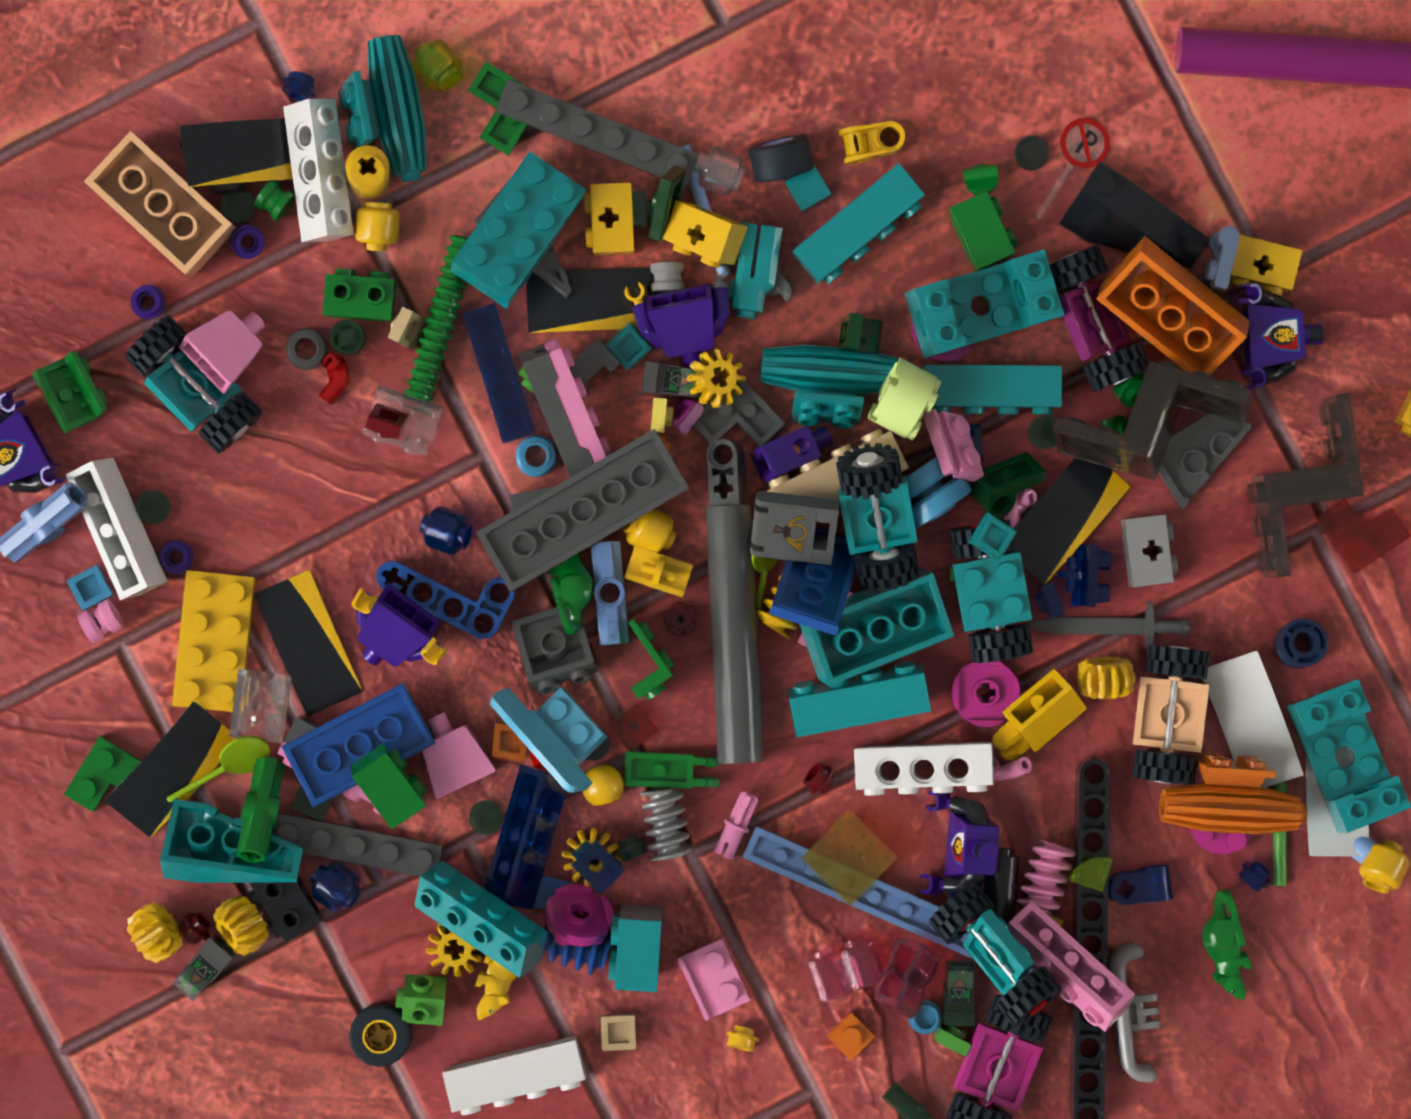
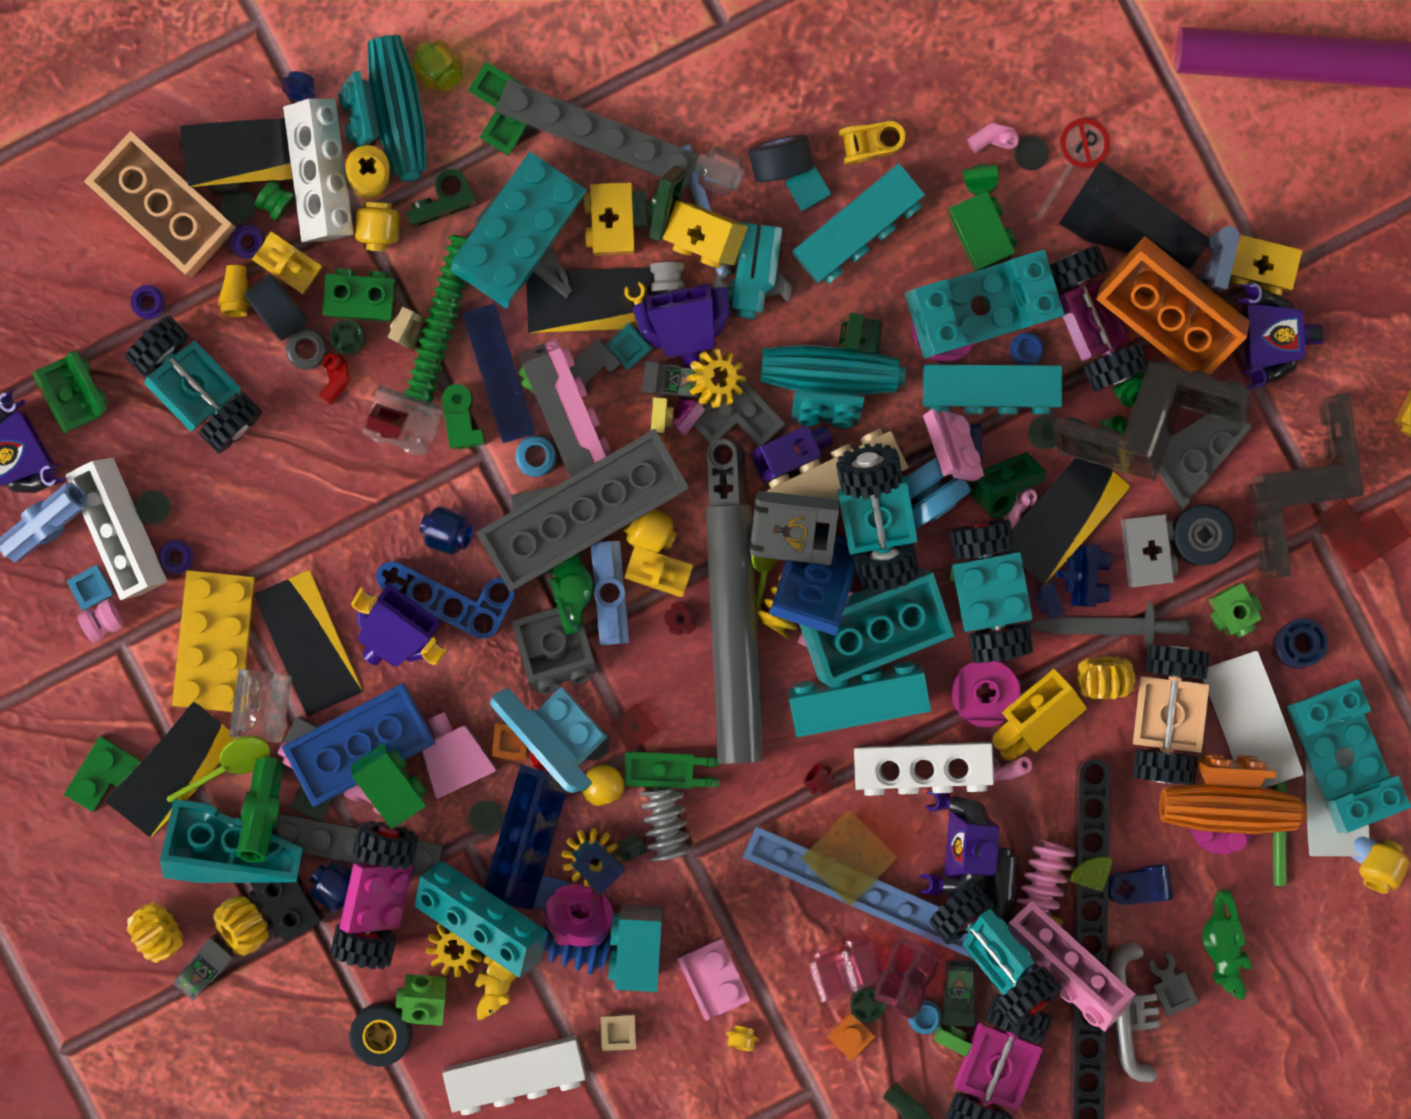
dark red plate [178,912,210,944] -> none
bright pink torso [179,310,265,395] -> none
green bracket [628,619,675,700] -> none
bright pink axle [714,791,759,860] -> none
yellowish green brick [868,358,941,440] -> none
teal tile [968,513,1017,561] -> none
clear blue plate [1239,860,1271,892] -> none
none -> yellow cone [217,265,252,317]
none -> black wheel [245,274,308,341]
none -> yellow hips [252,232,323,295]
none -> plate [330,821,419,970]
none -> dark green plate [406,169,477,228]
none -> green leg [442,384,486,451]
none -> clear green wheel [849,985,885,1023]
none -> bright pink arm [966,123,1019,154]
none -> blue plate [1010,333,1044,365]
none -> dark grey plate [1147,951,1199,1017]
none -> black wheel [1171,504,1235,566]
none -> bright green brick [1207,583,1262,638]

